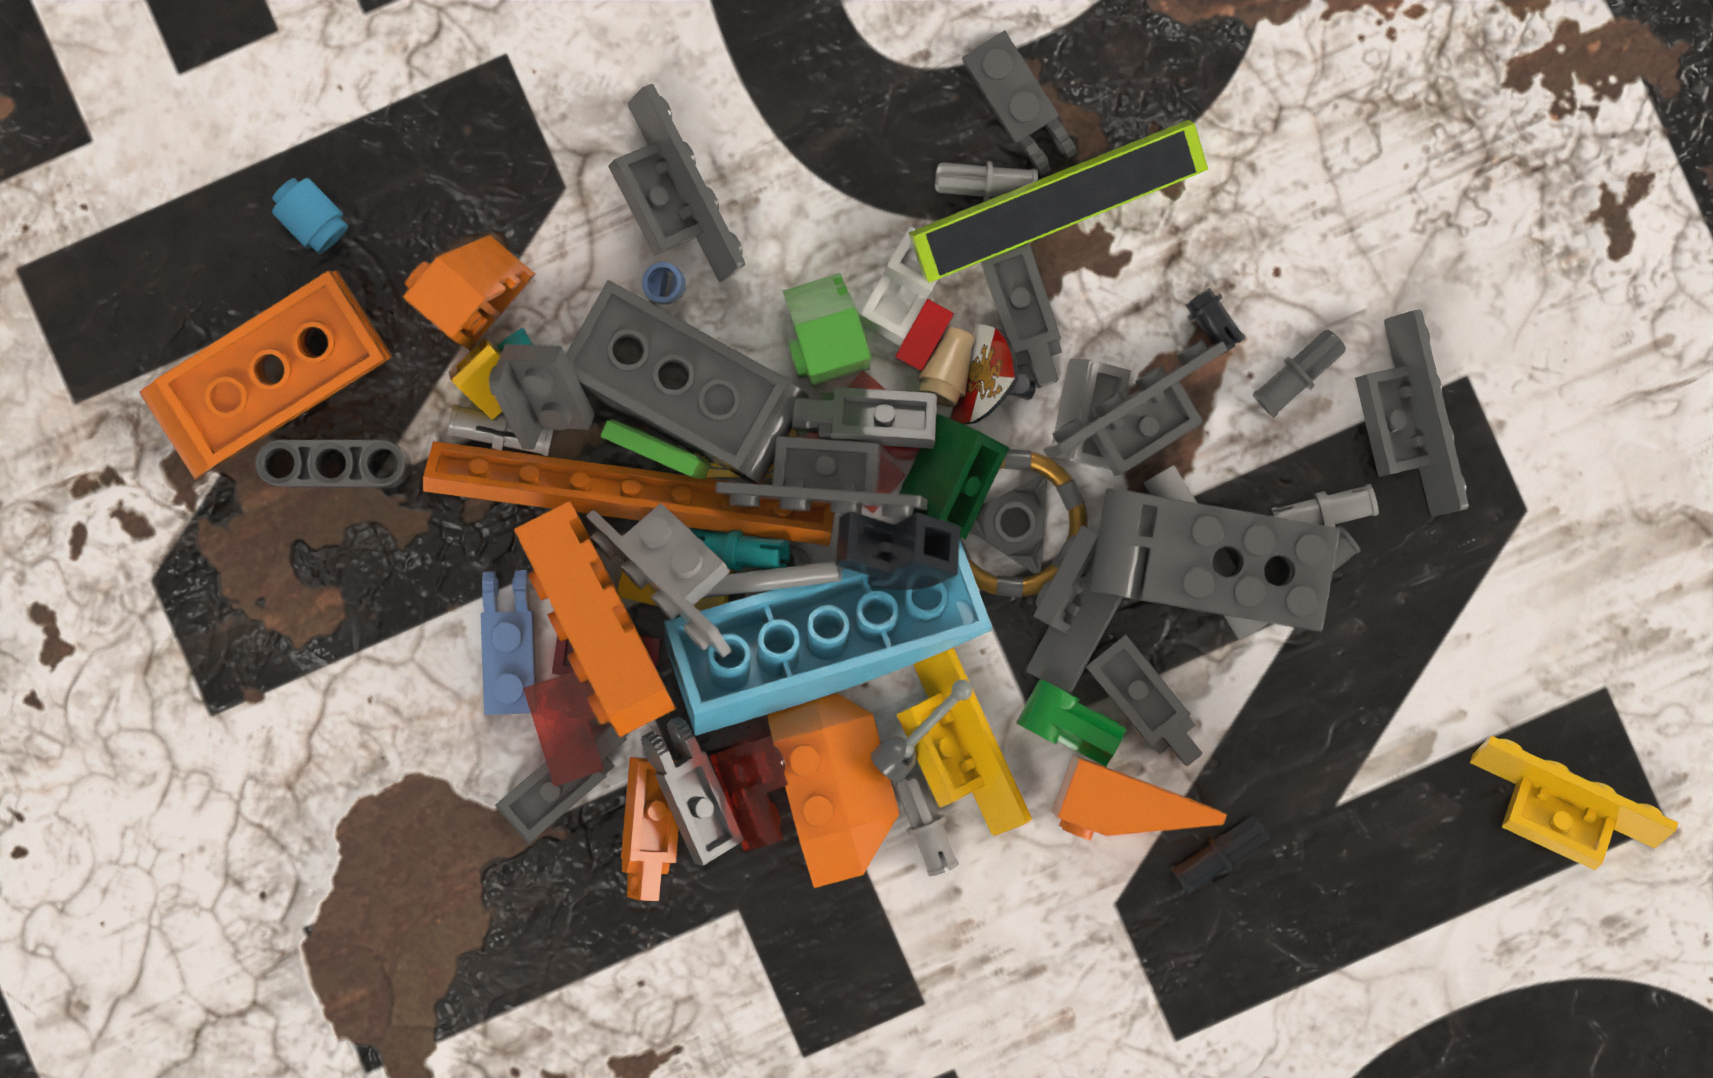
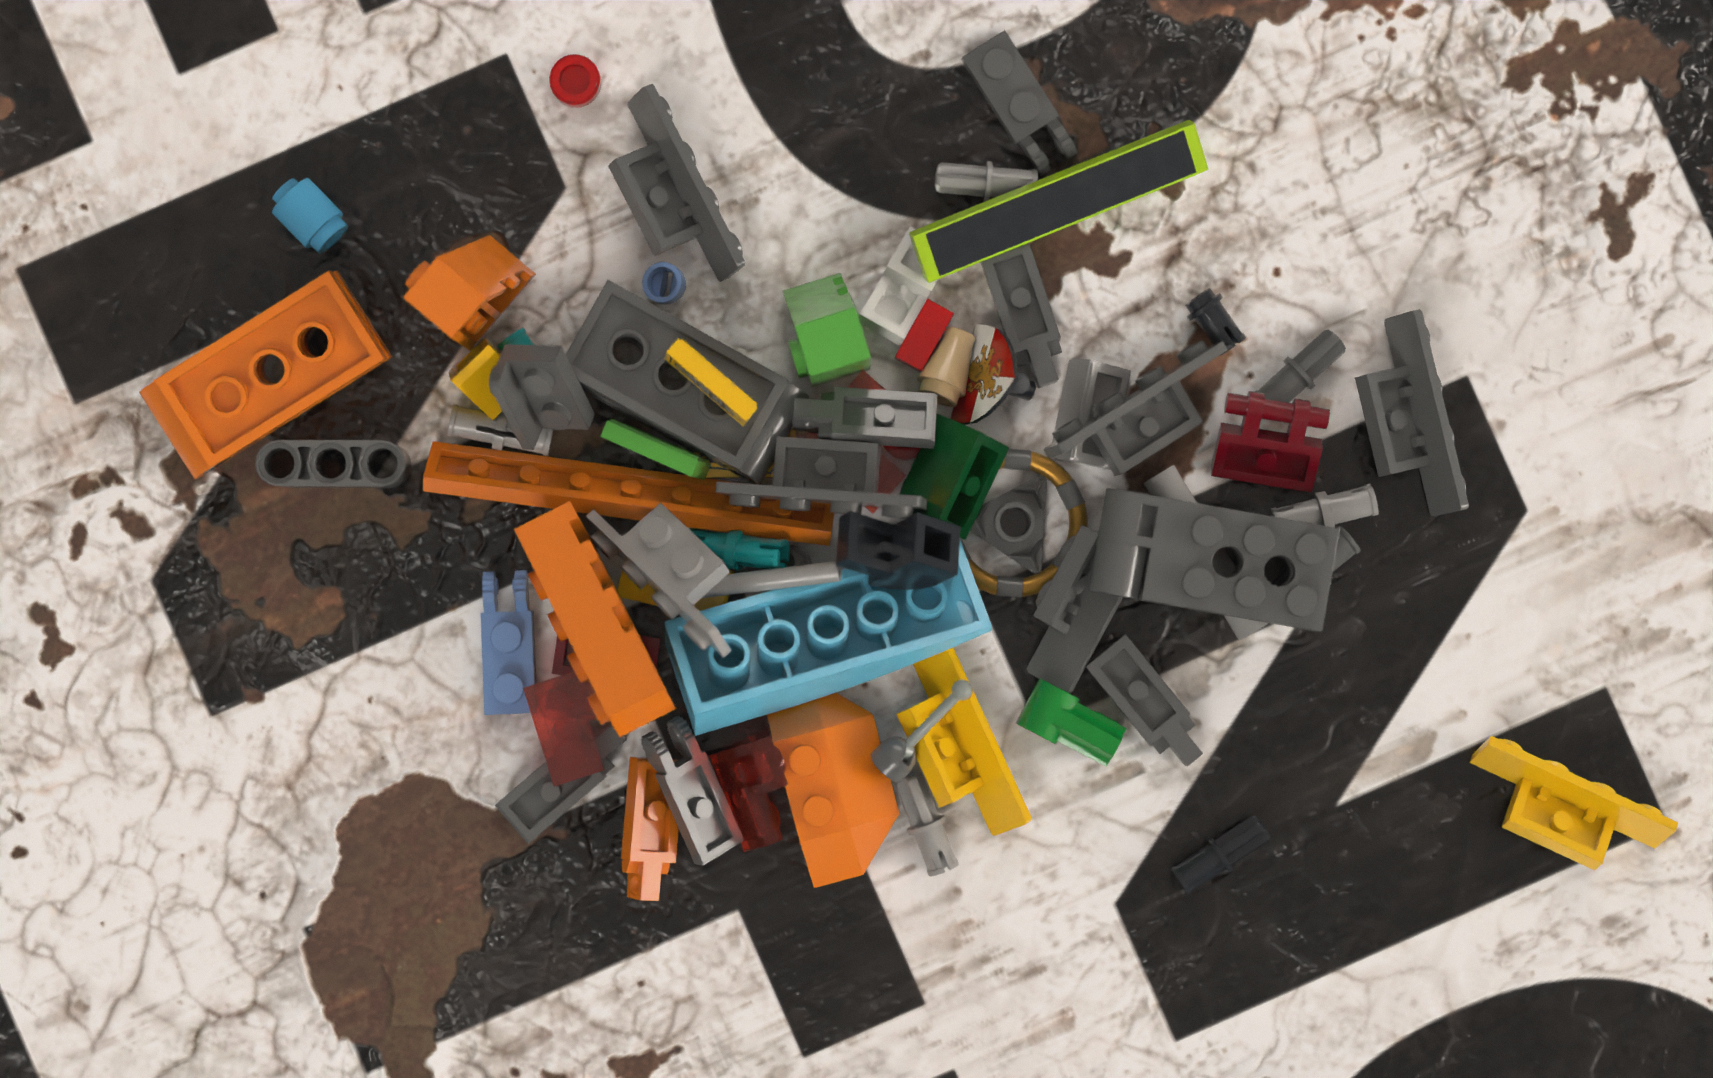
orange slope [1051,754,1227,841] -> none
none -> red tile [549,54,601,108]
none -> yellow tile [665,338,758,426]
none -> dark red plate [1211,391,1330,493]

